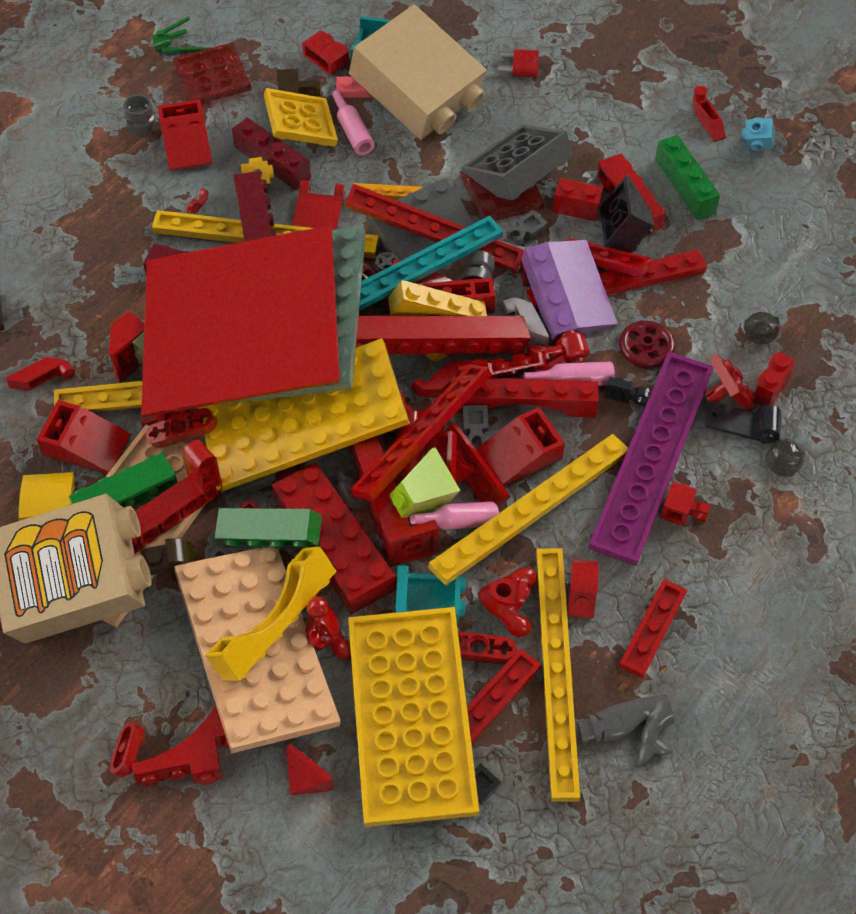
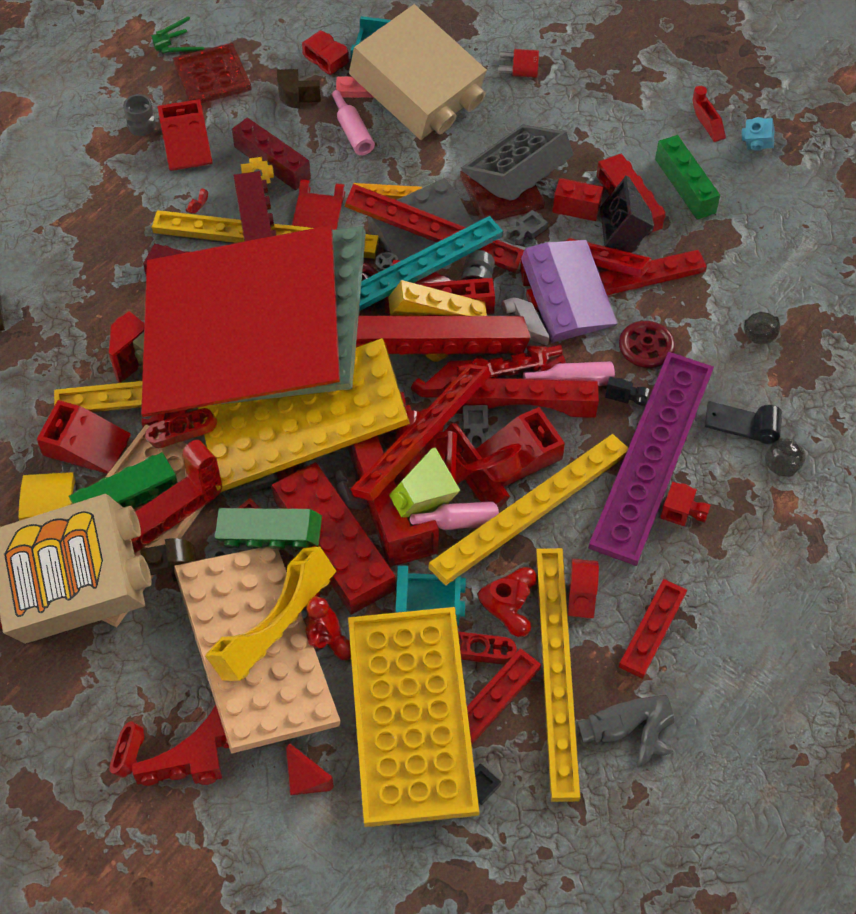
red piece [5,357,75,391] -> none
yellow plate [263,88,338,147] -> none
red head [556,330,590,363] -> none
red plate [704,354,757,411] -> none
red brick [753,352,795,406] -> none
none -> red piece [466,443,522,482]

